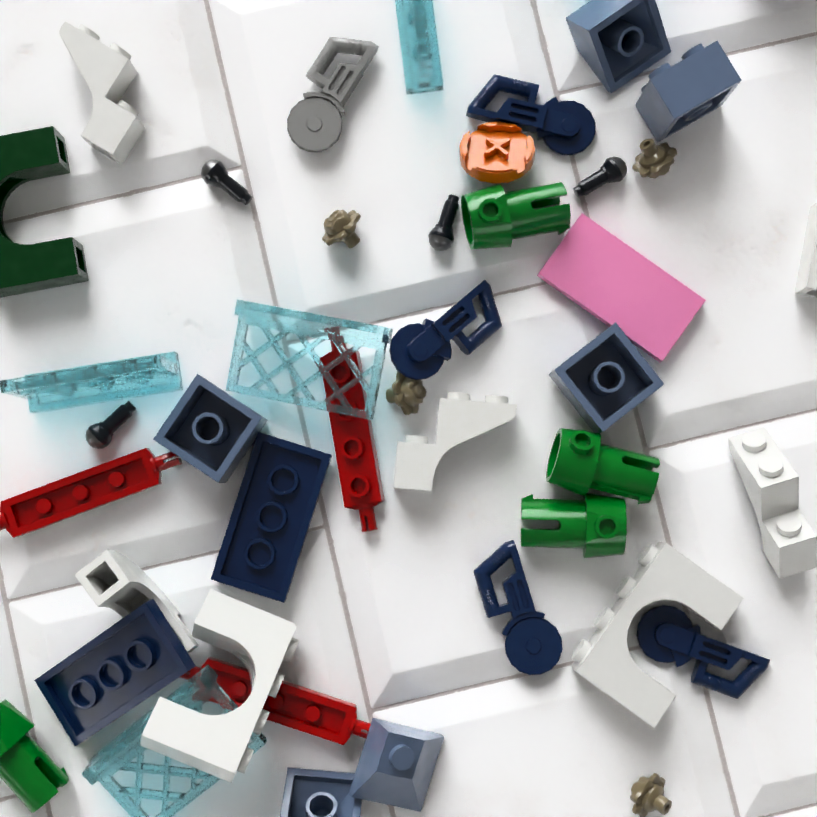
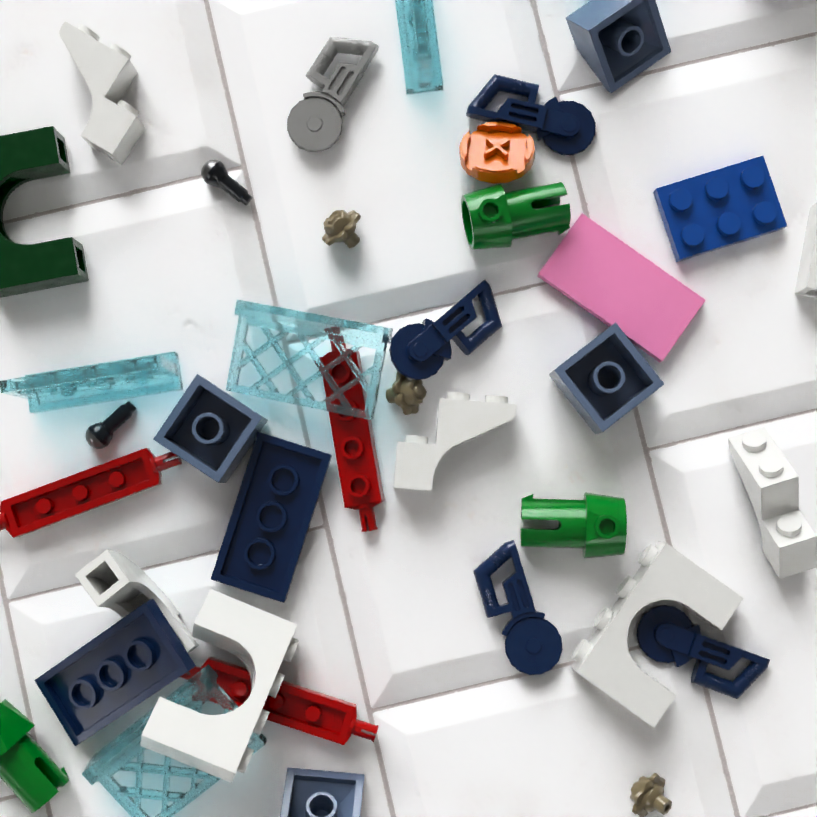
sand blue slope [349,718,444,812] -> none
black piece [428,194,459,251] -> none
green piece [546,428,660,505] -> none
black piece [573,156,627,198] -> none
dark tan plant [632,138,677,179] -> none
sand blue brick [635,41,742,142] -> none
none -> blue plate [653,156,787,262]

